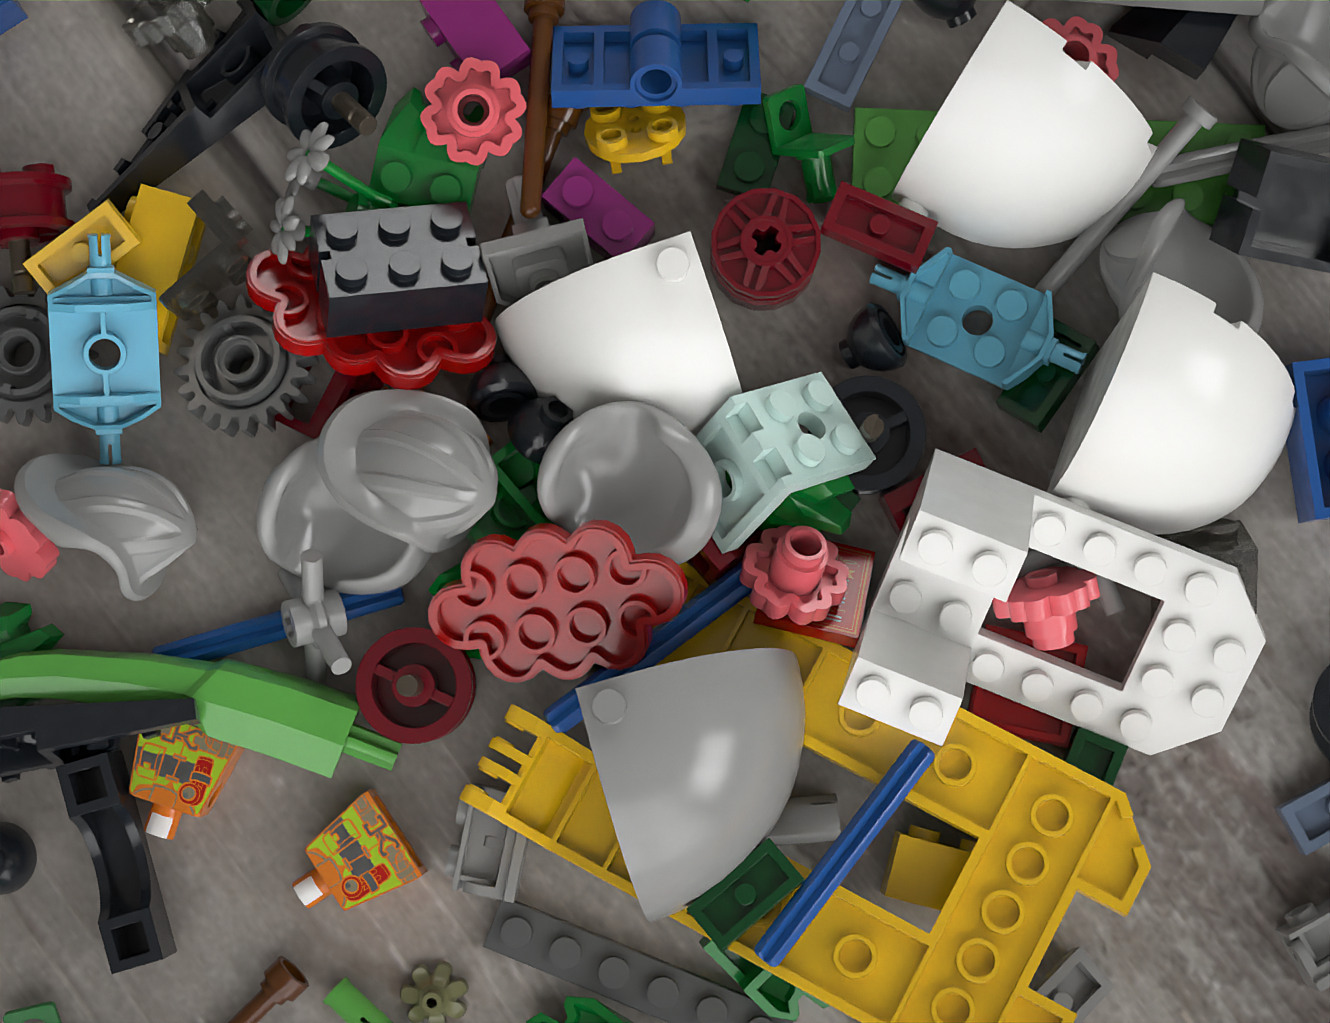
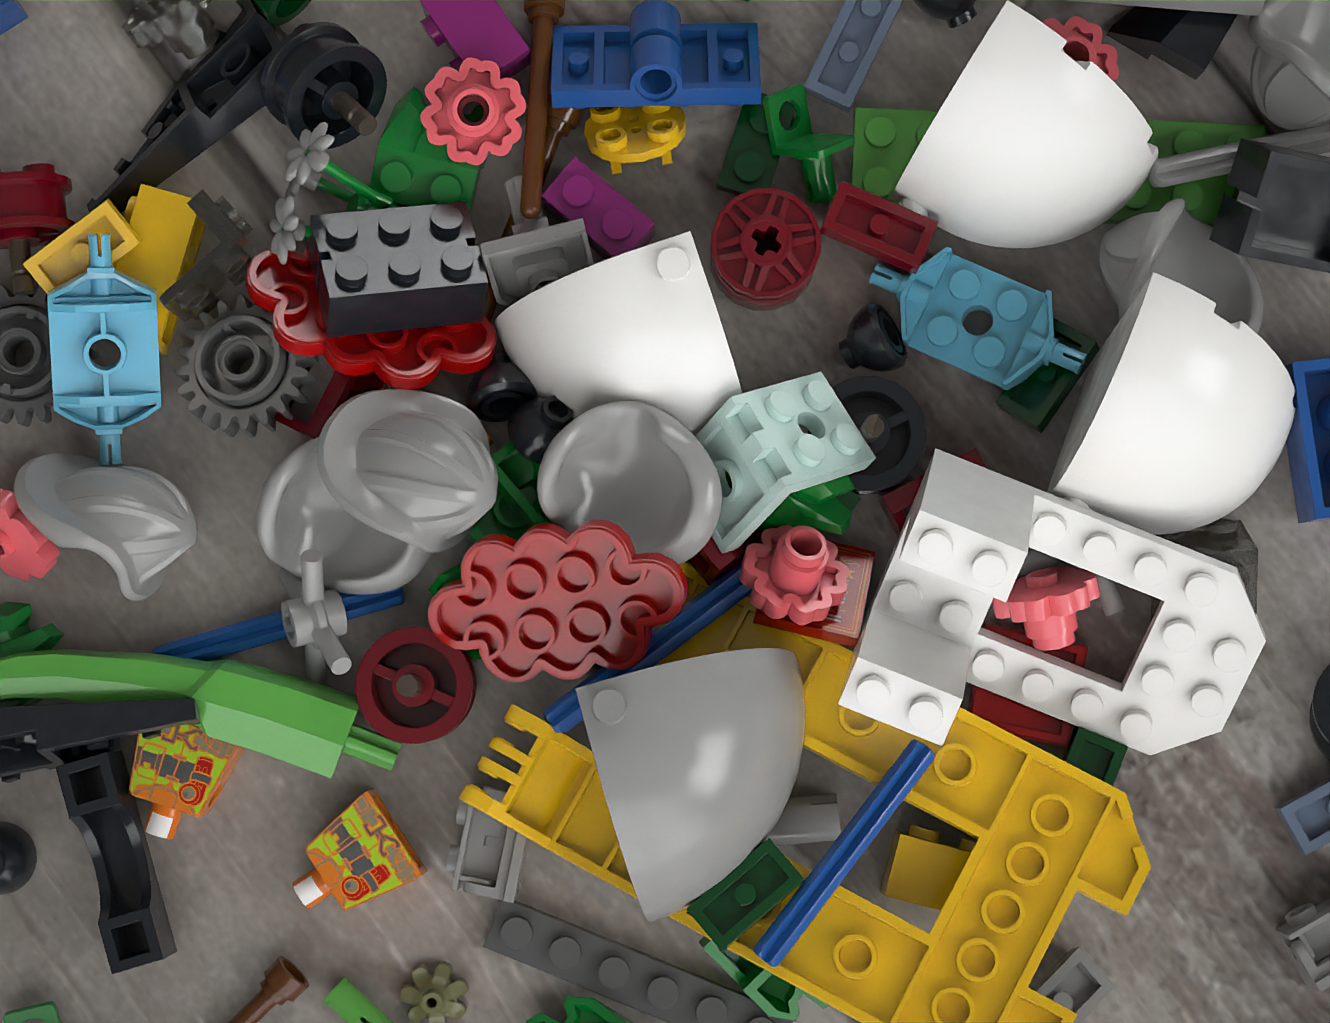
light grey bar [1033,96,1218,298] -> none

